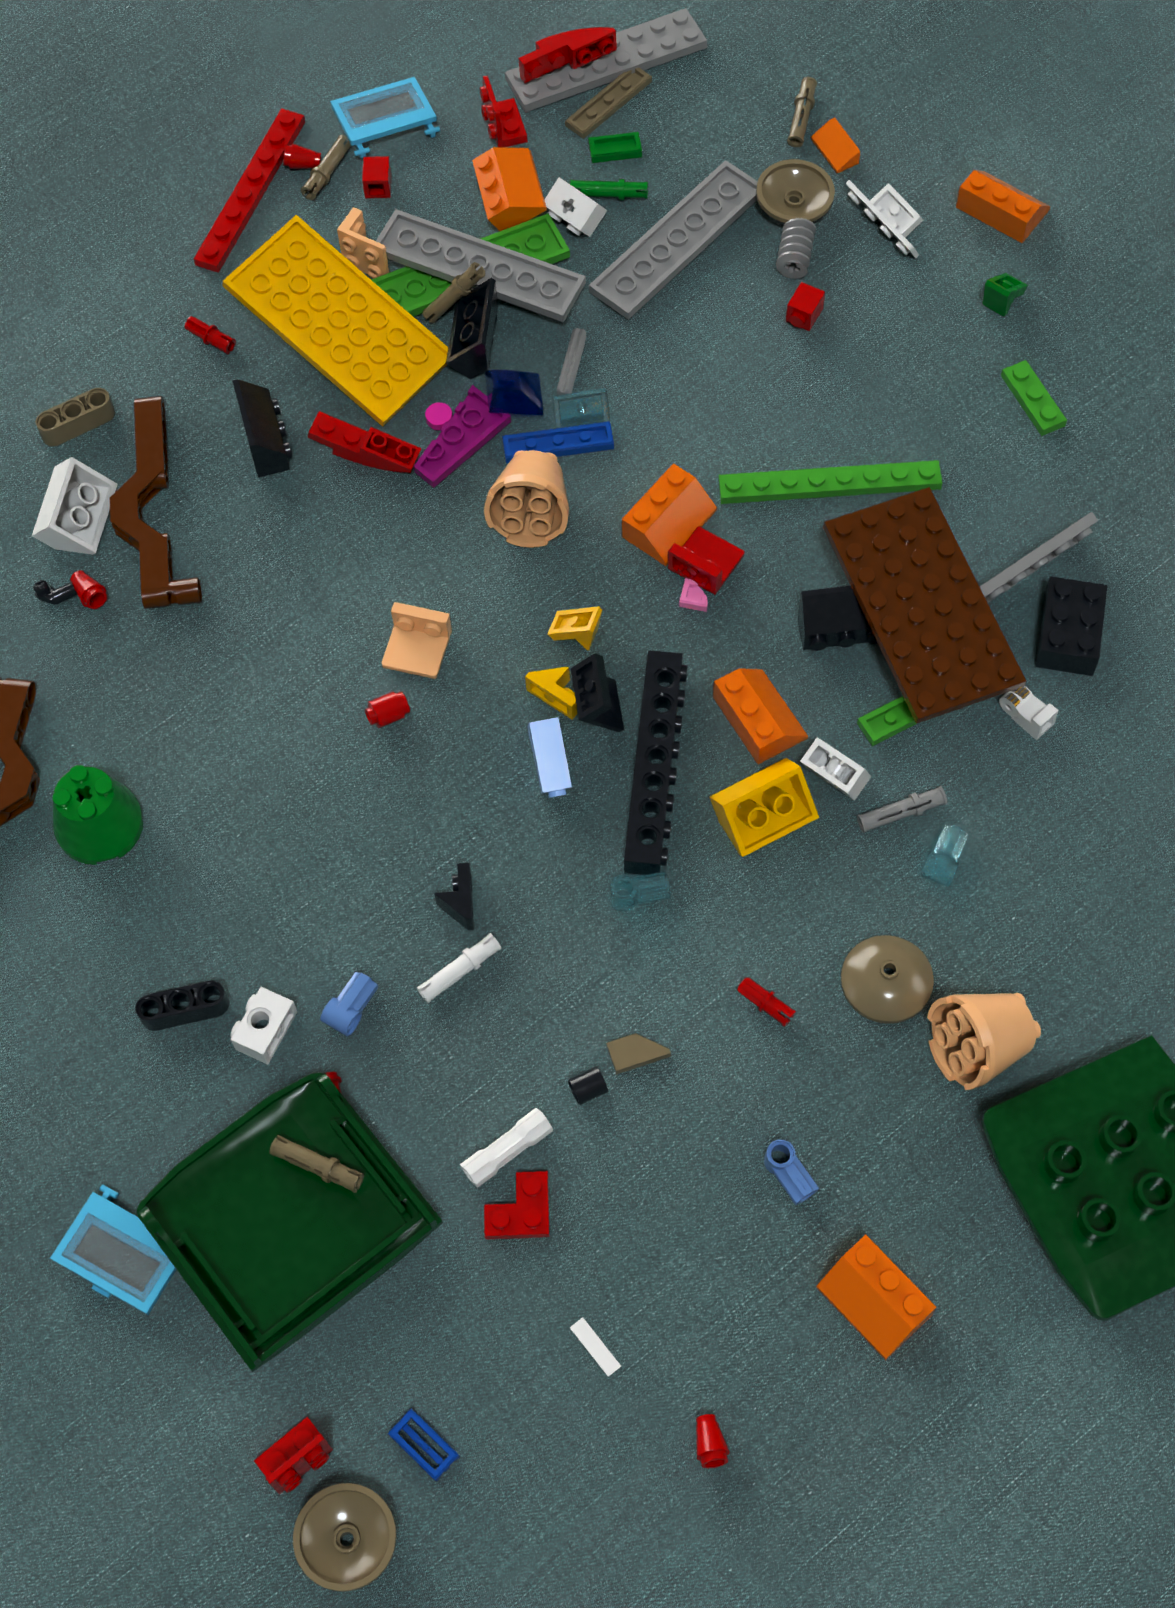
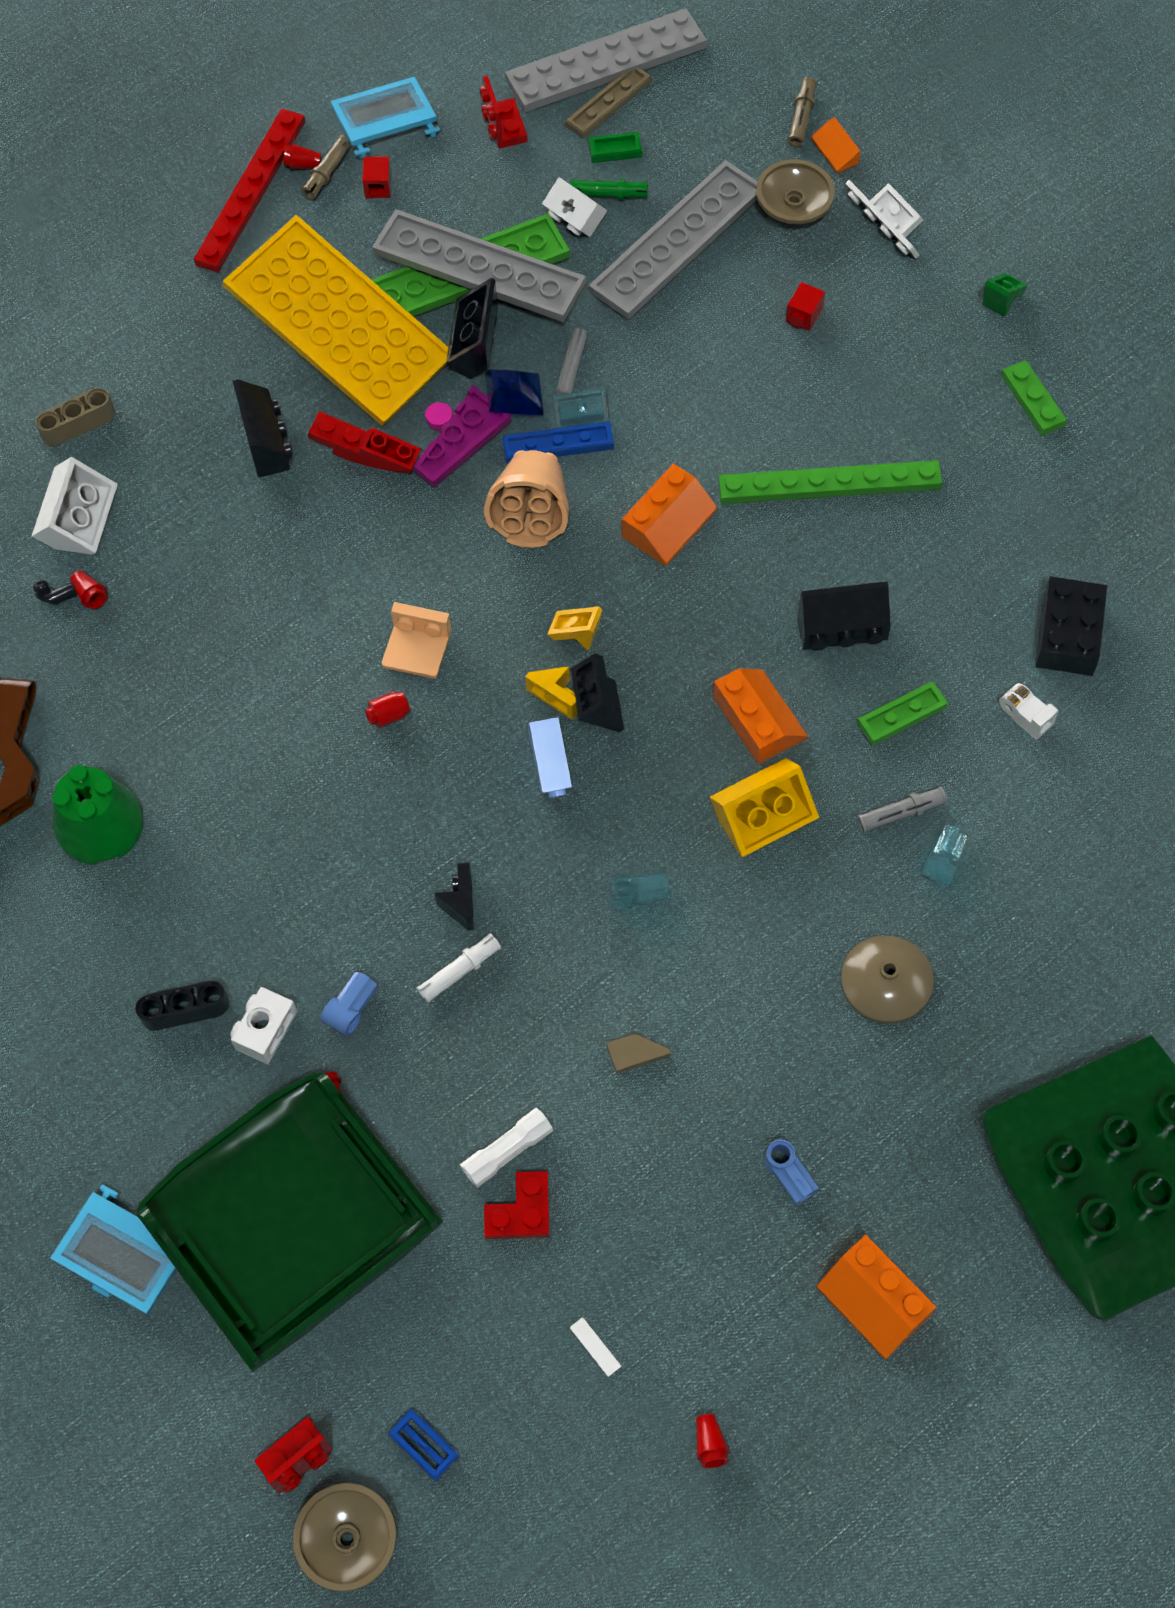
reddish brown beam [110,396,202,609] -> none
red axle [184,316,236,354] -> none
dark tan pin [269,1135,364,1193] -> none
light nougat bracket [337,207,389,279] -> none
dark tan pin [423,262,485,323] -> none
orange slope [472,147,547,231] -> none
red slope [518,27,617,83] -> none
black beam [568,1066,608,1105] -> none
black brick [624,650,688,876] -> none
red bracket [668,526,744,595] -> none
bright pink tile [679,578,708,612] -> none
red axle [737,977,796,1027] -> none
light grey piece [776,218,816,279] -> none
white brick [800,737,871,801] -> none
reddish brown plate [823,487,1027,724] -> none
light nougat cone [927,993,1041,1090] -> none
orange slope [956,170,1051,243] -> none
light grey plate [980,512,1098,603] -> none

